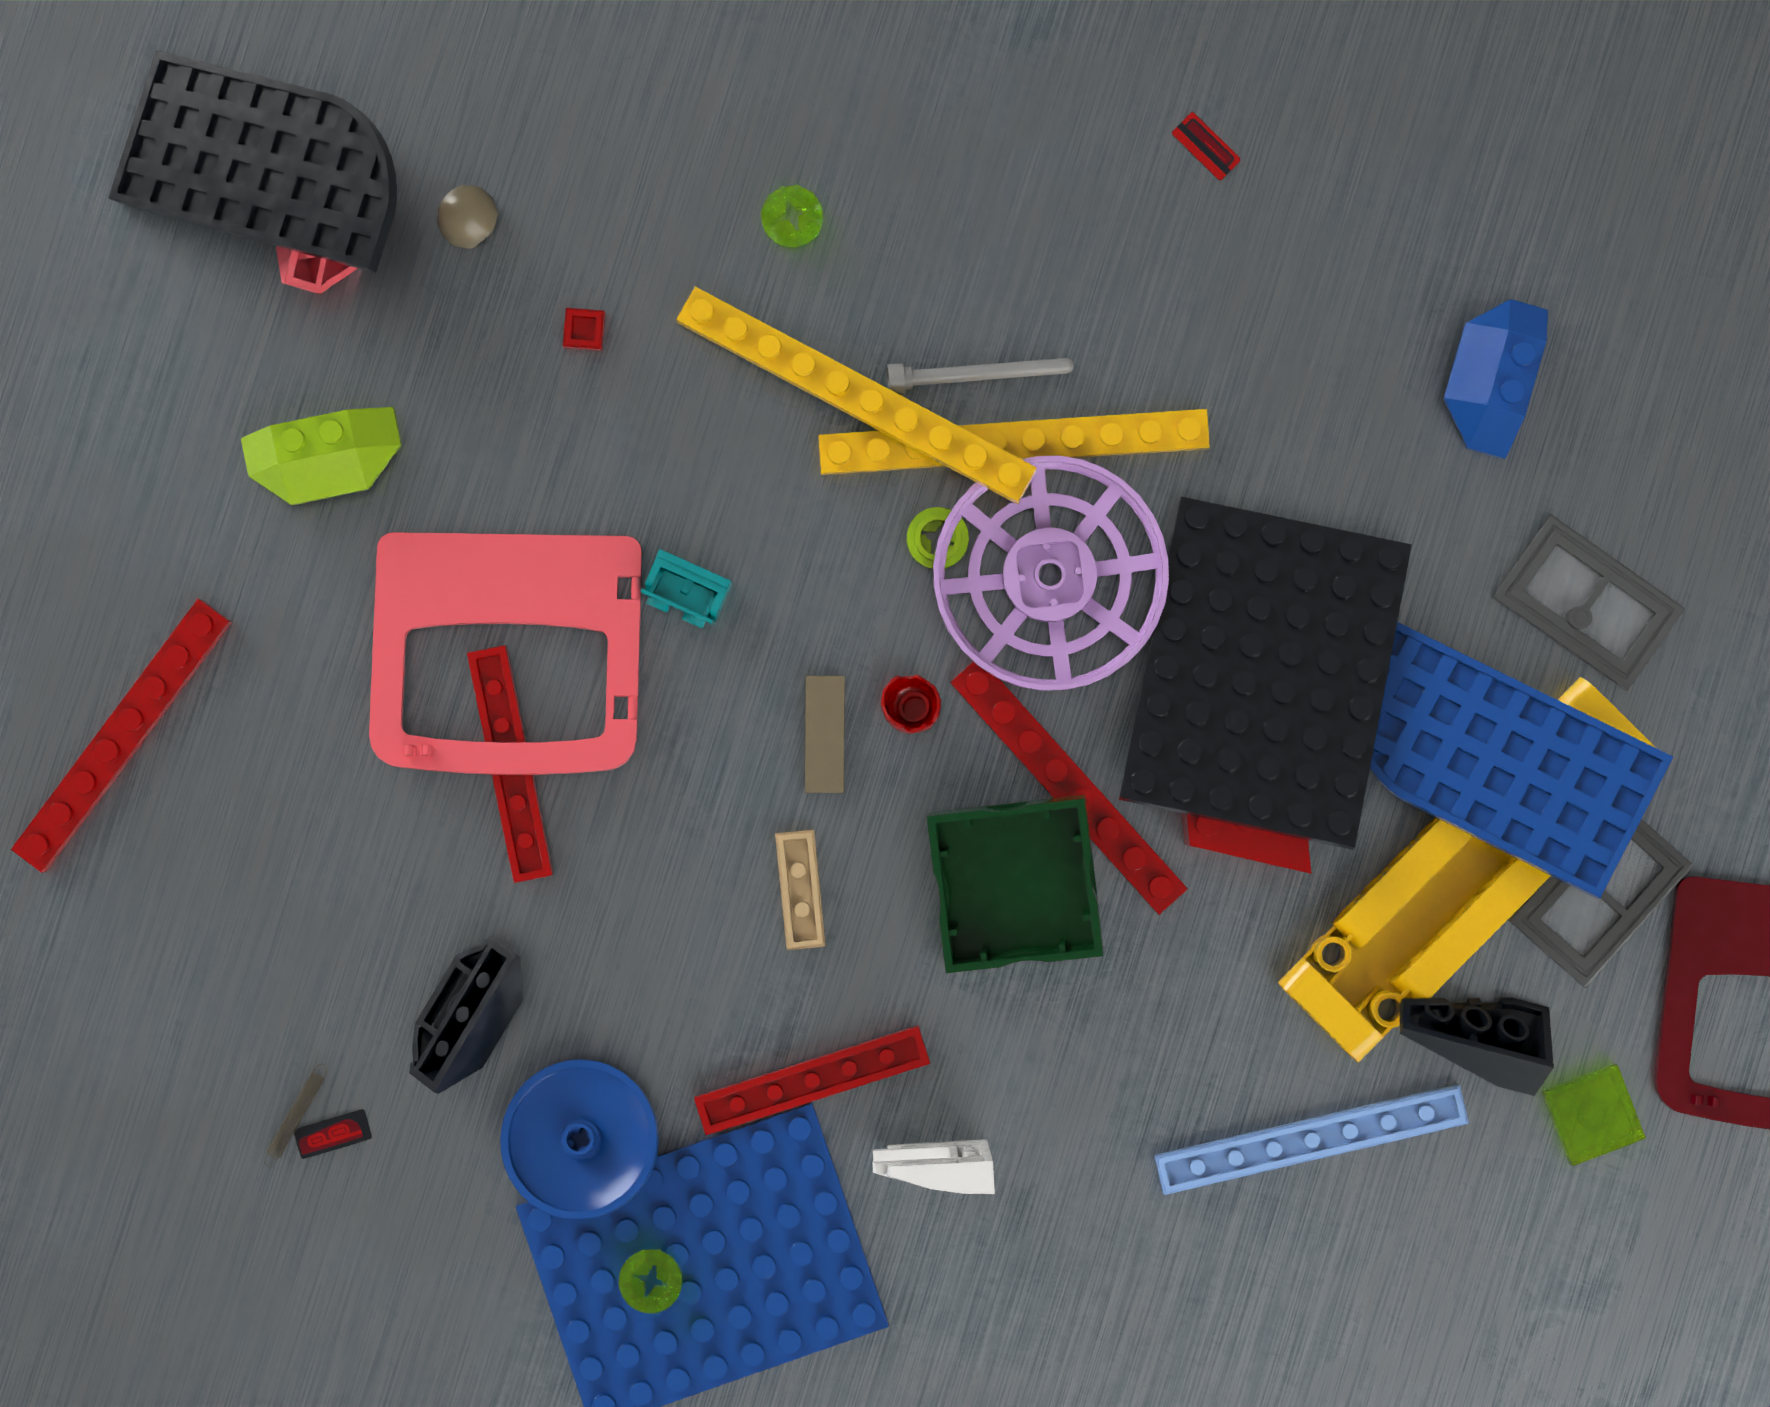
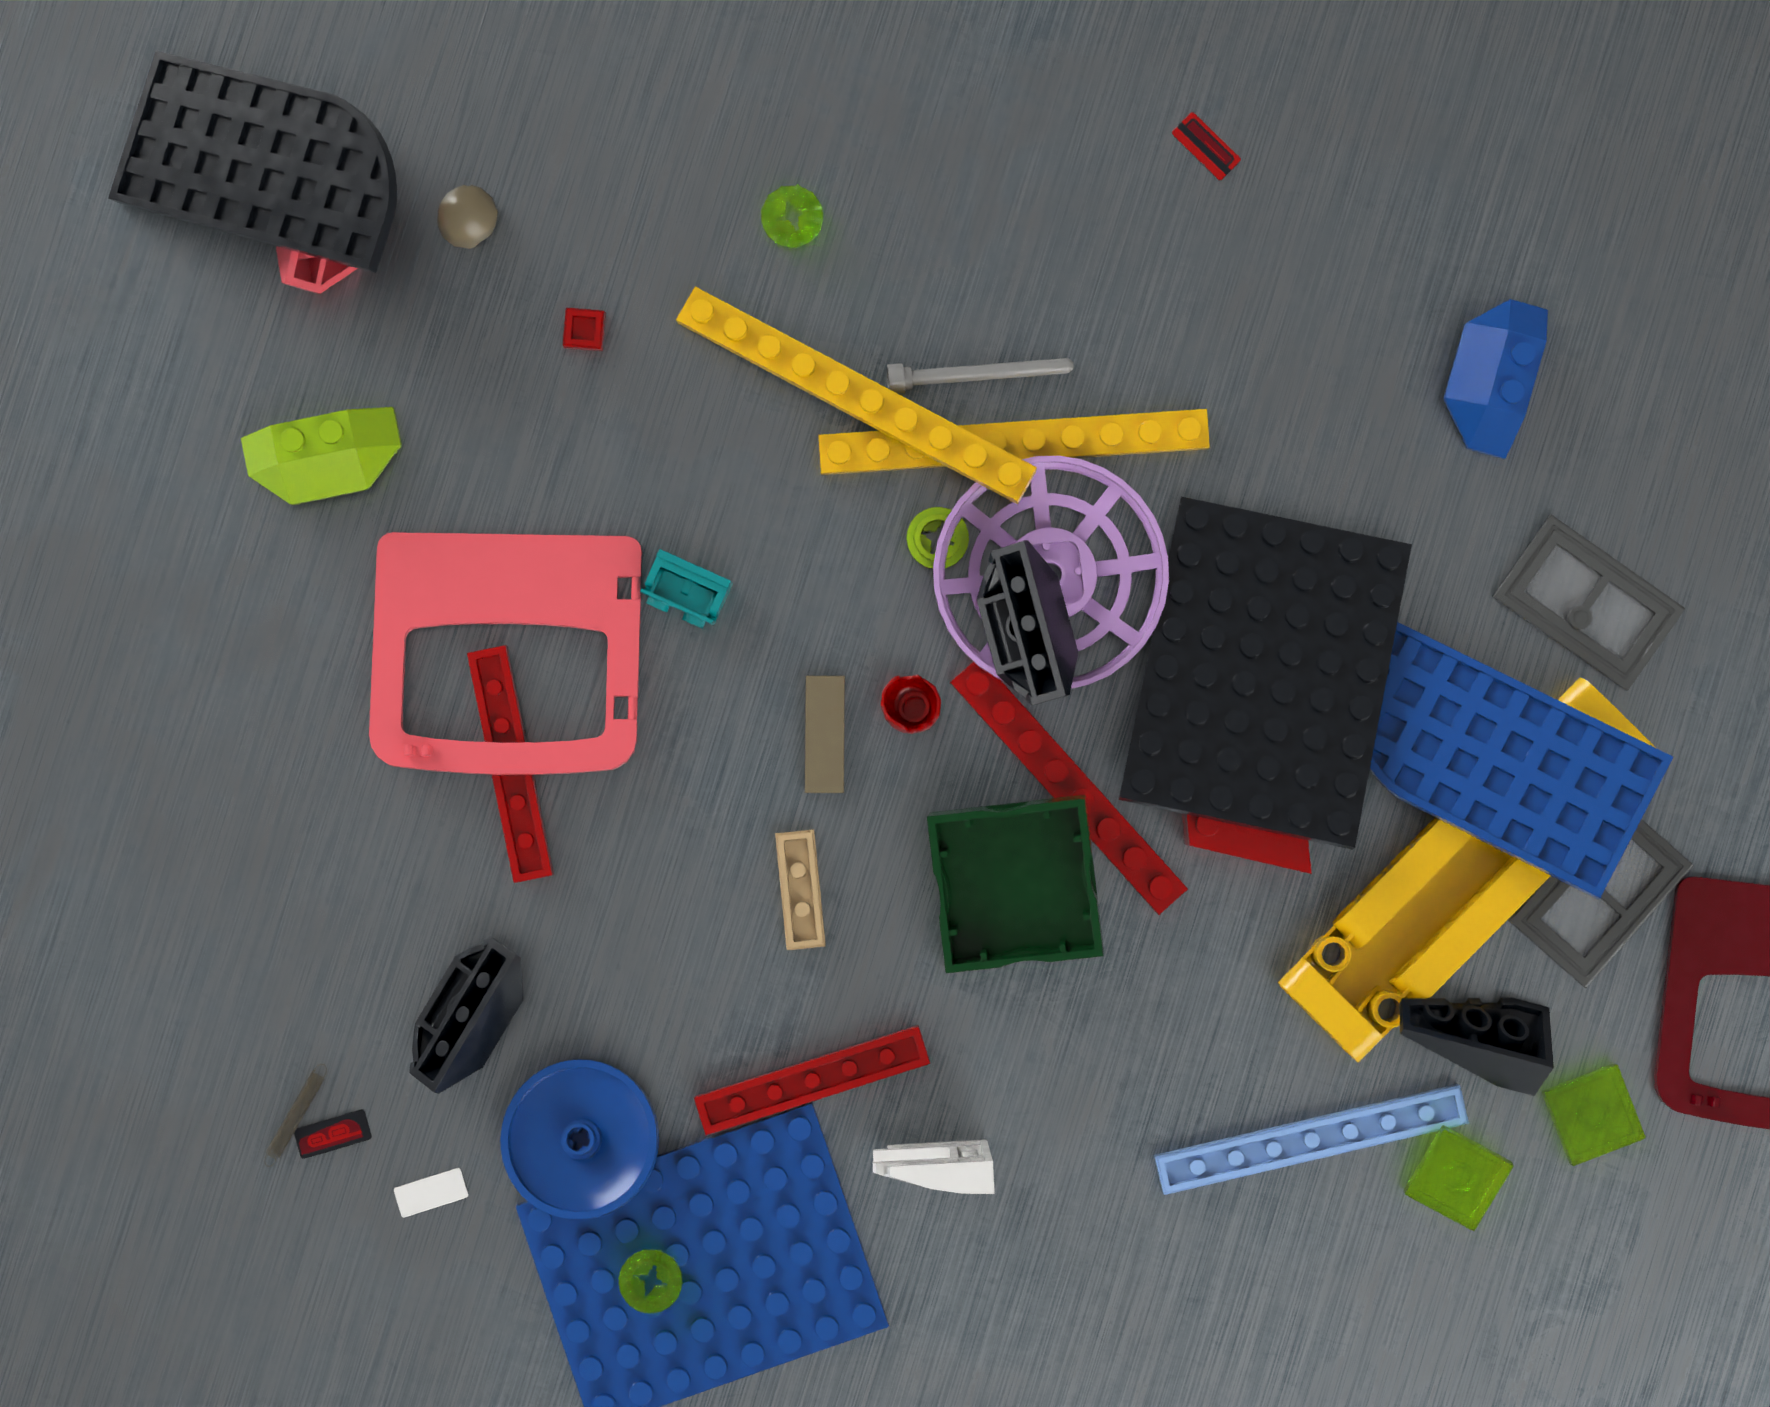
red plate [10,598,232,873] -> none
none -> white sticker [394,1168,468,1218]
none -> black wedge [977,540,1078,705]
none -> clear neon green tile [1404,1125,1514,1231]

